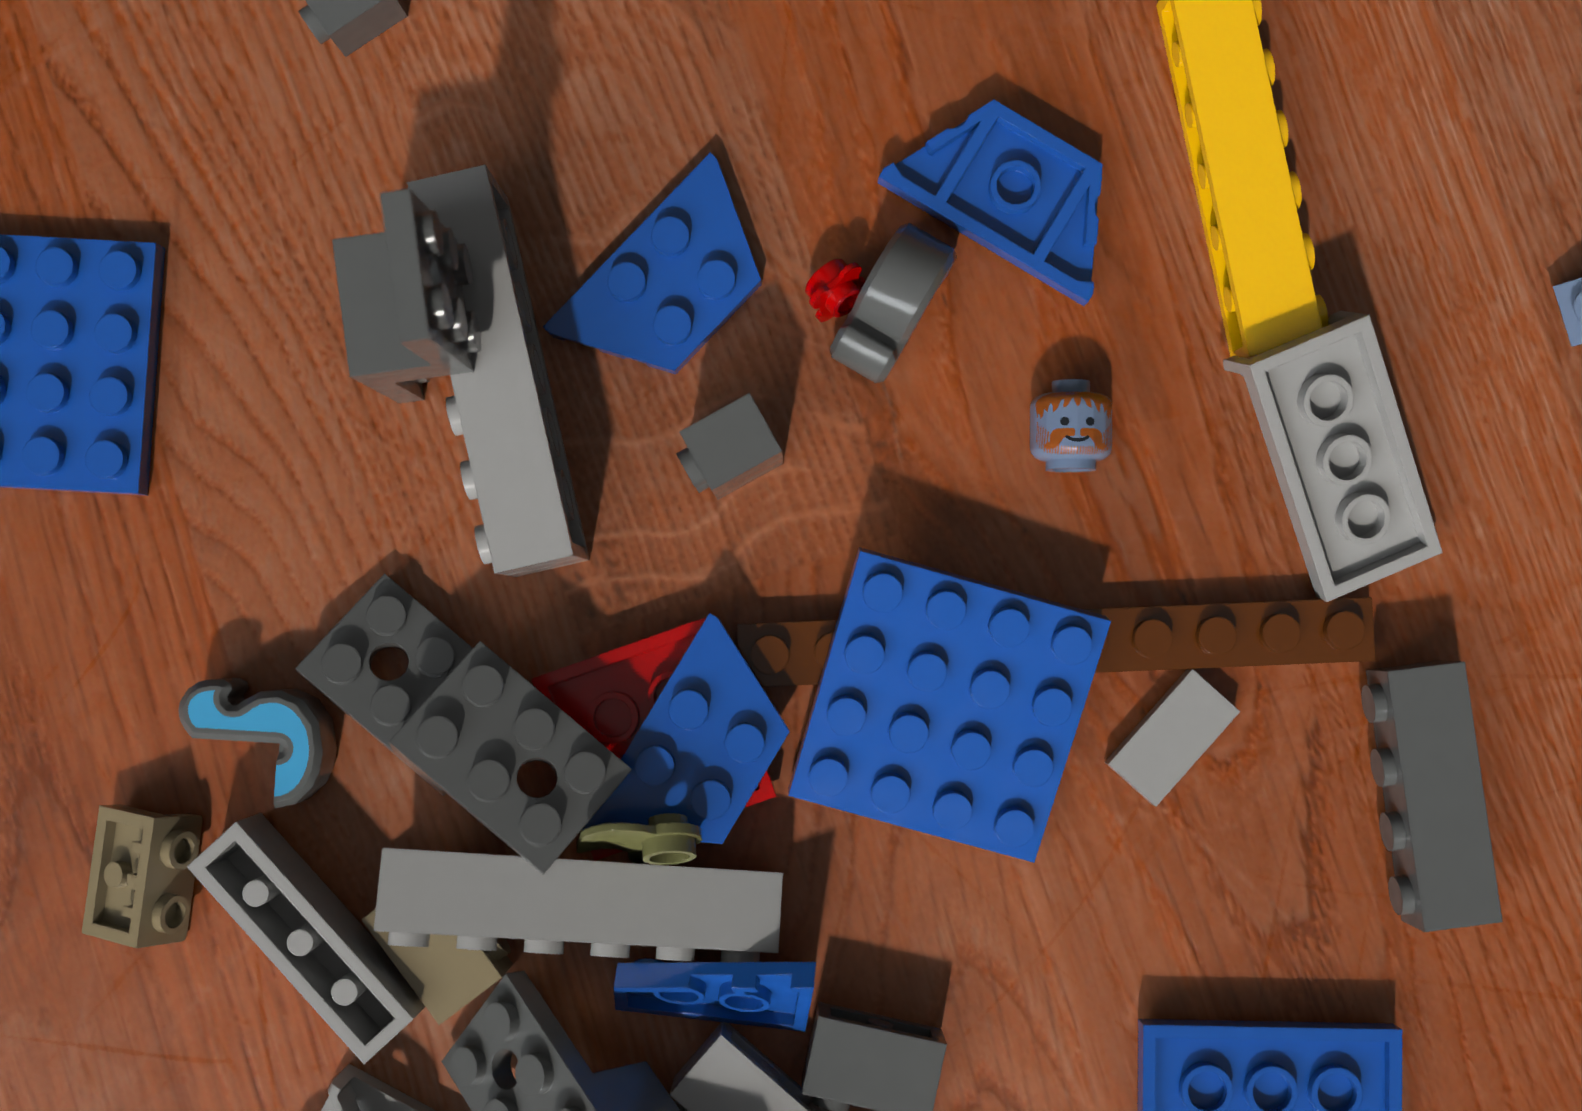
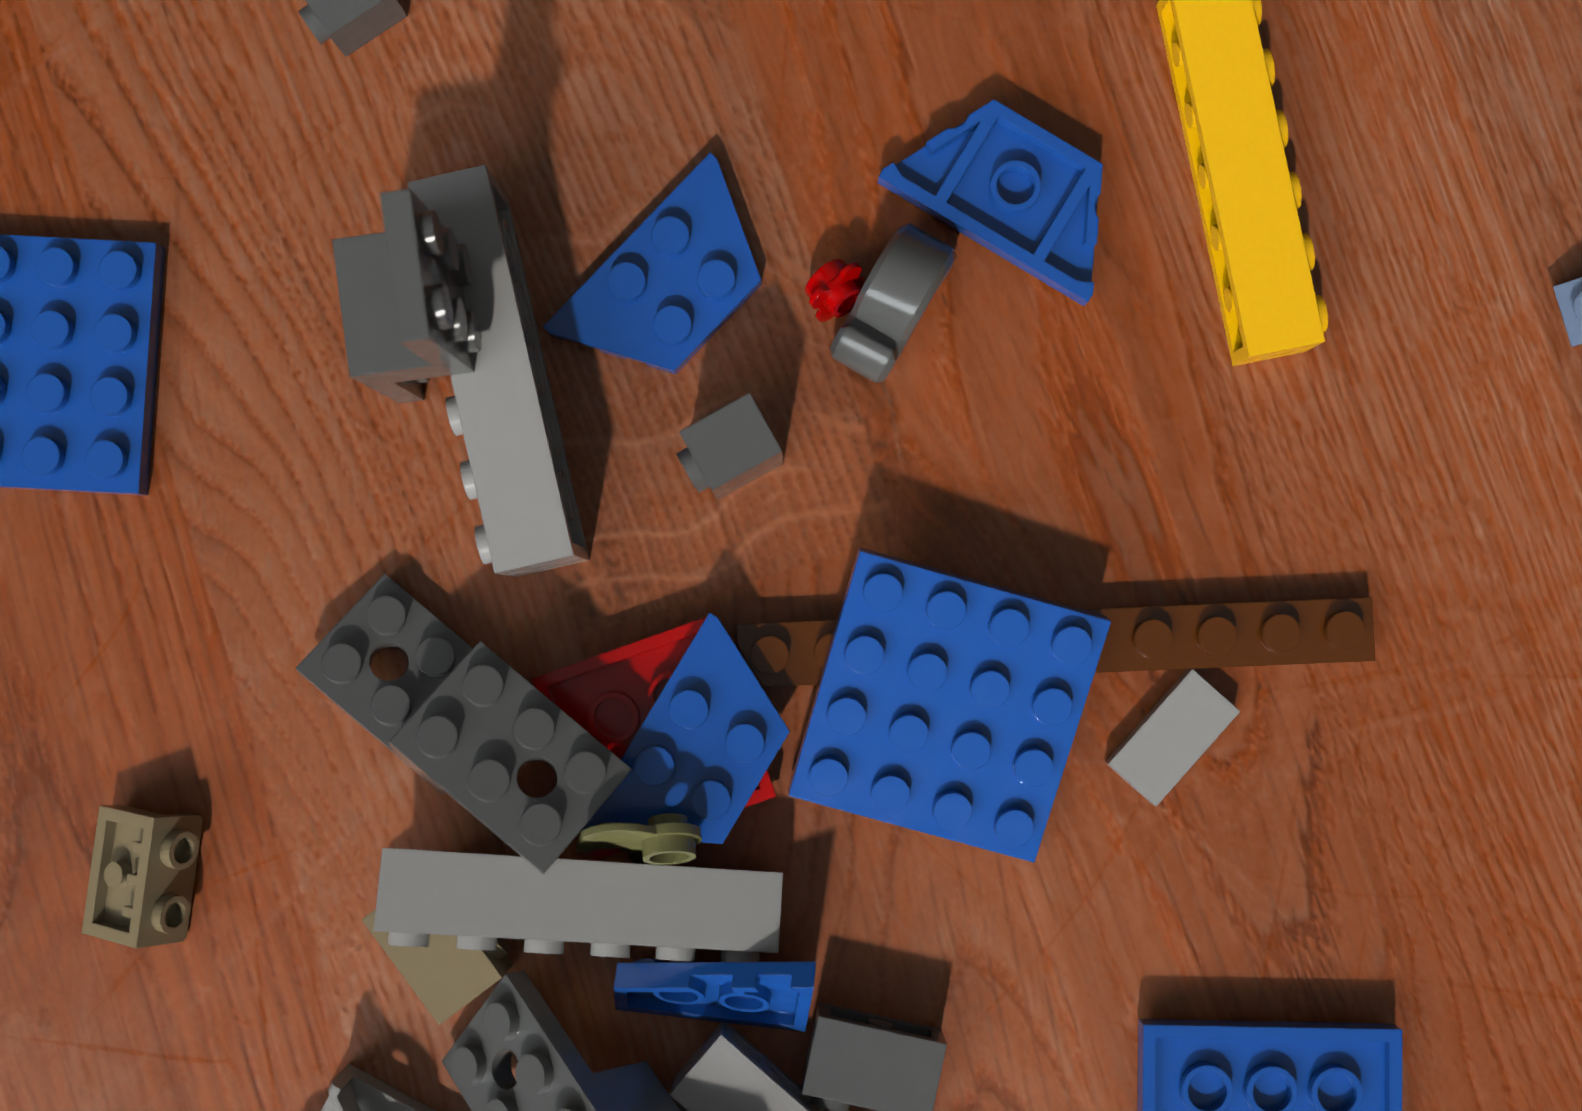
dark grey animal [178,678,337,808] -> none
light grey brick [187,813,425,1064] -> none
sand blue head [1030,379,1112,472] -> none
light grey plate [1223,311,1443,602] -> none
dark grey brick [1361,660,1503,932] -> none

